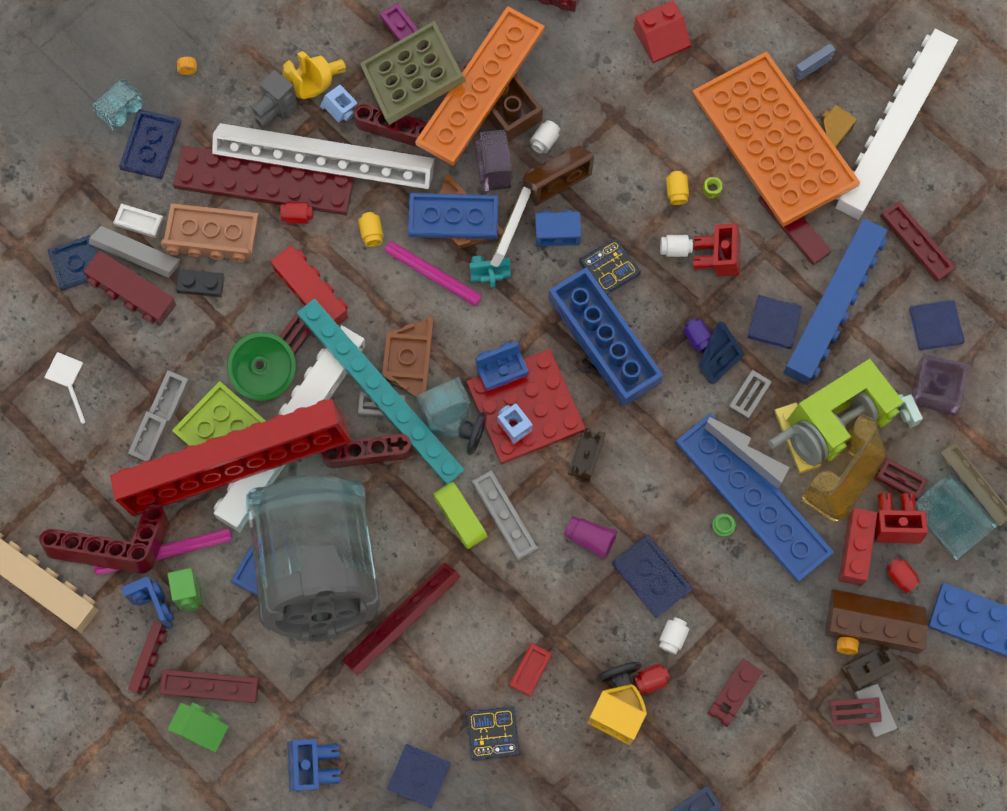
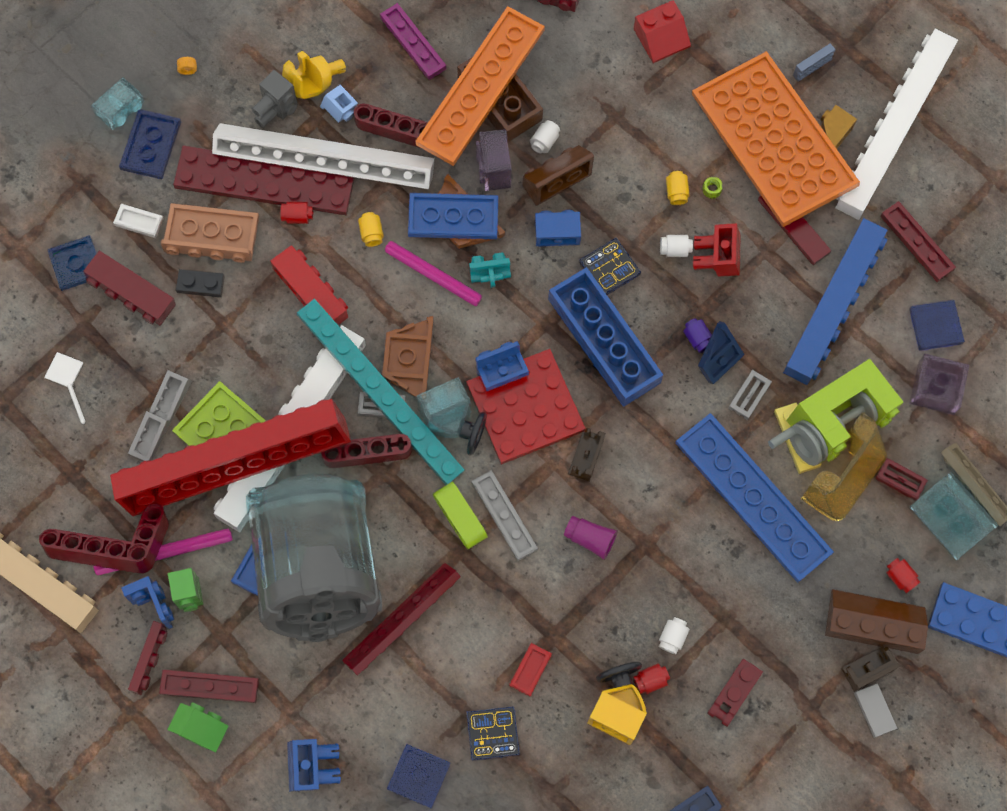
light grey tile [89,226,180,278] -> none
green dish [227,332,296,400] -> none
dark red tile [279,313,312,355] -> none
olive piece [360,21,466,125] -> none
white tile [490,187,531,267] -> none
light blue brick [497,403,533,444] -> none
clear blue tile [612,535,693,618] -> none
light grey slope [705,417,790,489] -> none
bright green plate [712,513,736,537] -> none
clear blue tile [747,295,802,350] -> none
dark red tile [830,697,882,726] -> none
light orange axle [837,637,859,655] -> none
red brick [839,508,877,586] -> none
red brick [874,493,928,544] -> none
light aqua bracket [898,394,923,428] -> none

